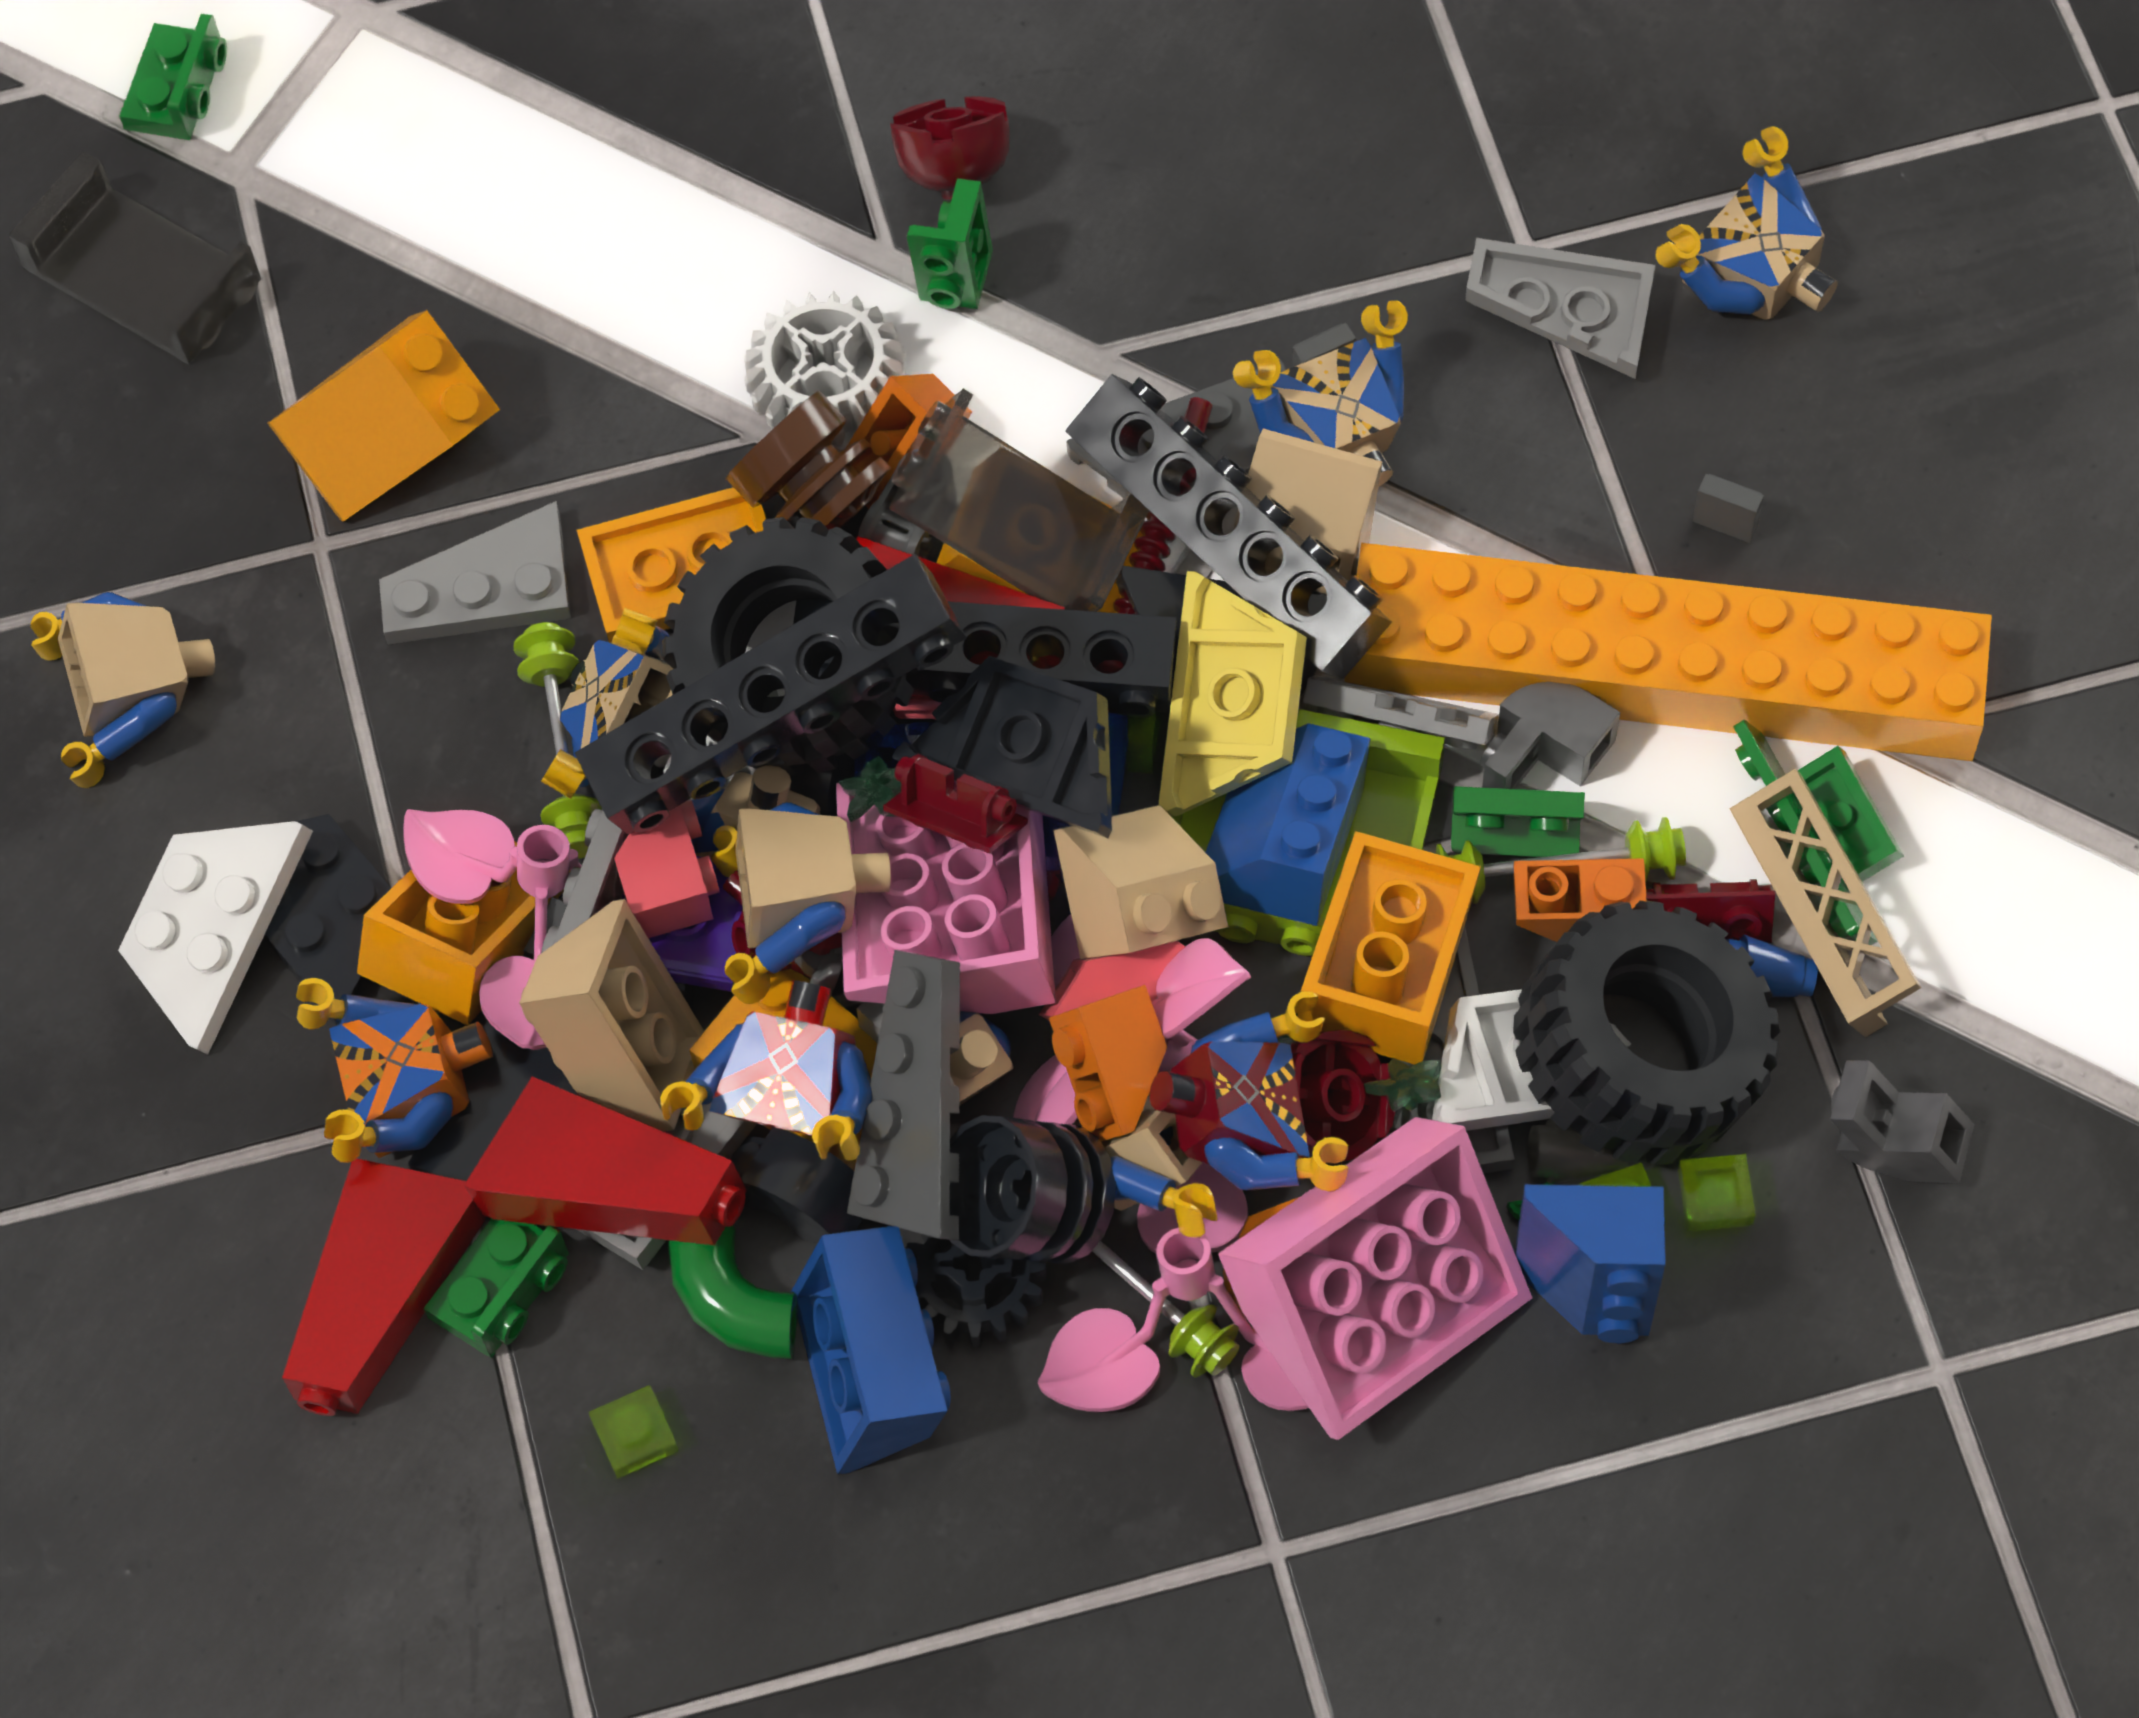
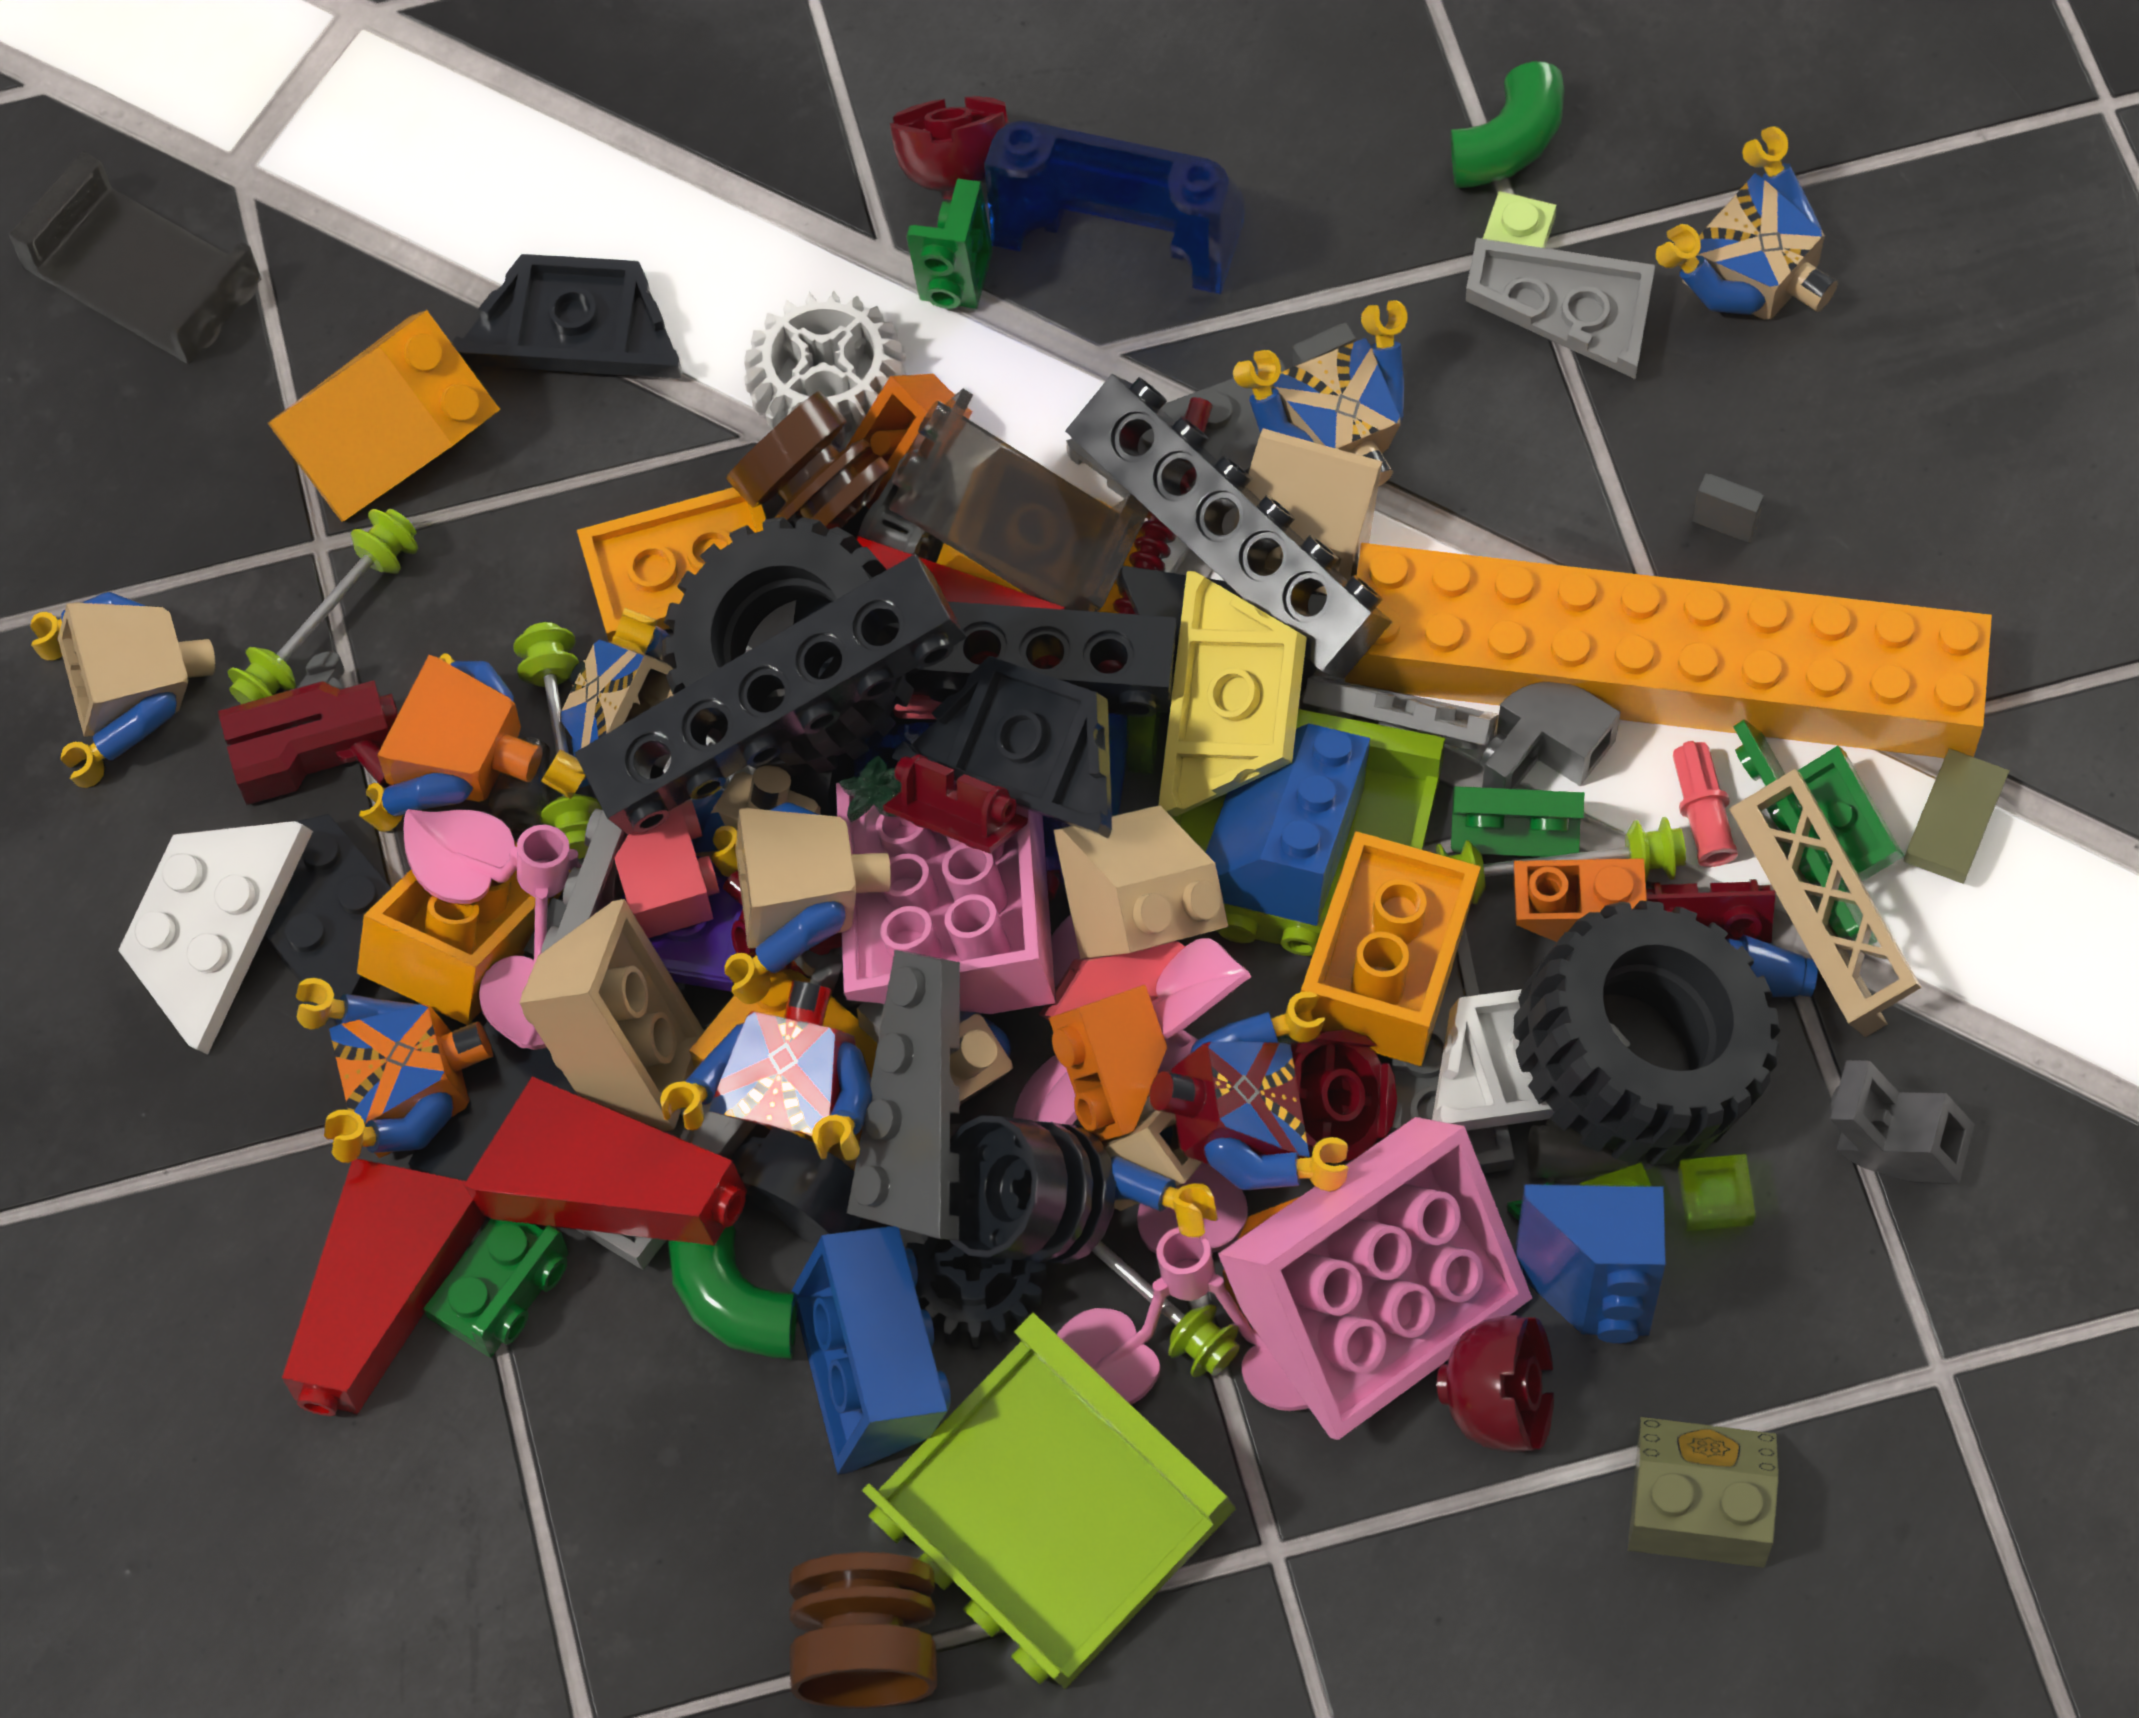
green bracket [119,13,227,141] -> none
light grey wing [379,501,571,644] -> none
clear neon green plate [588,1385,679,1479] -> none
plant [1364,1058,1441,1112] -> none
none -> dark red piece [218,652,398,805]
none -> lime axle [228,509,418,704]
none -> orange torso [359,653,542,832]
none -> black wing [451,253,682,379]
none -> clear smoke cone [488,737,551,834]
none -> reddish brown wheel [789,1552,937,1709]
none -> lime panel [862,1313,1236,1689]
none -> clear blue windscreen [984,121,1244,294]
none -> dark red cylinder [1437,1316,1554,1452]
none -> green cylinder [1451,62,1565,189]
none -> yellowish green plate [1483,191,1556,248]
none -> olive slope [1628,1417,1778,1568]
none -> coral axle [1672,741,1738,867]
none -> olive slope [1903,748,2010,884]

